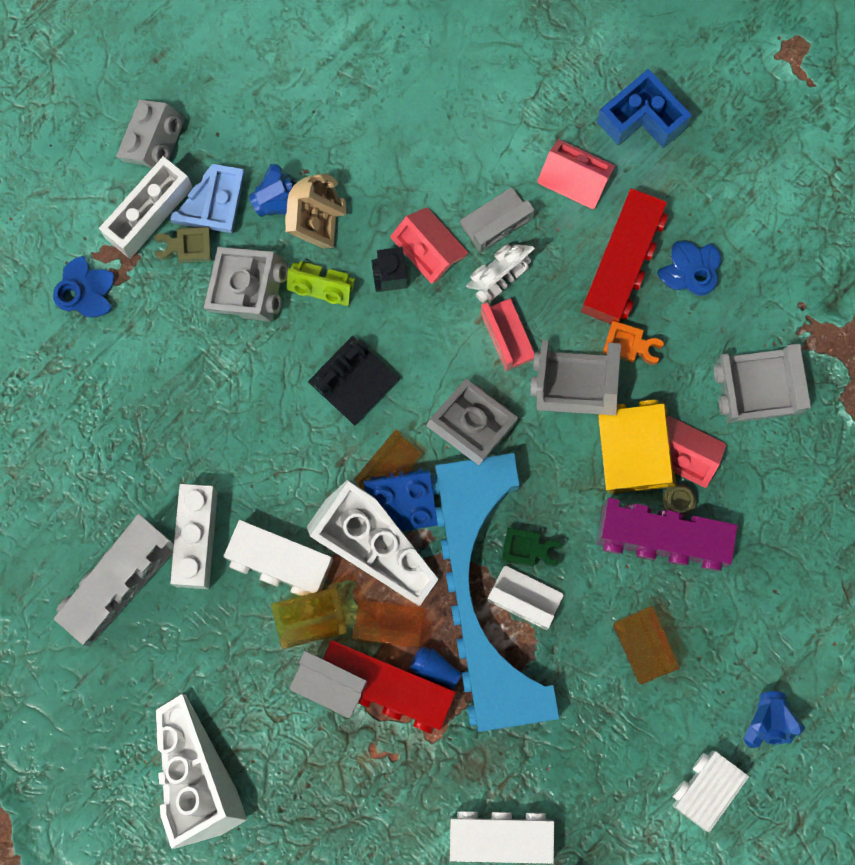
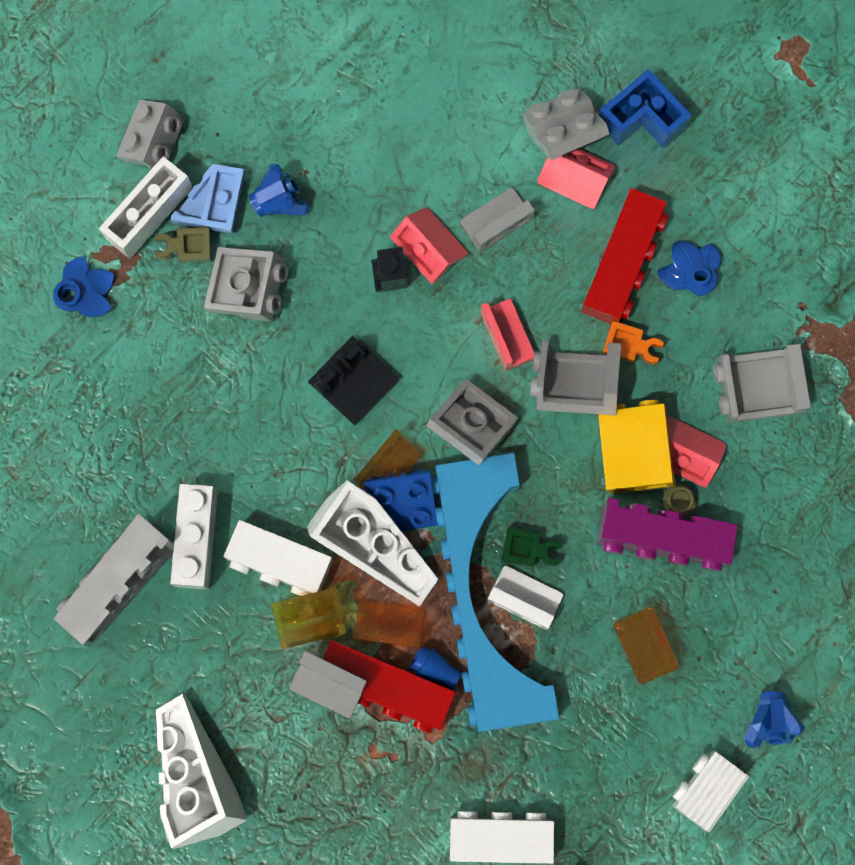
tan slope [285,174,346,249] -> none
lime hinge [287,260,355,306] -> none
white hinge [465,244,535,304] -> none
none -> light grey plate [522,88,609,160]

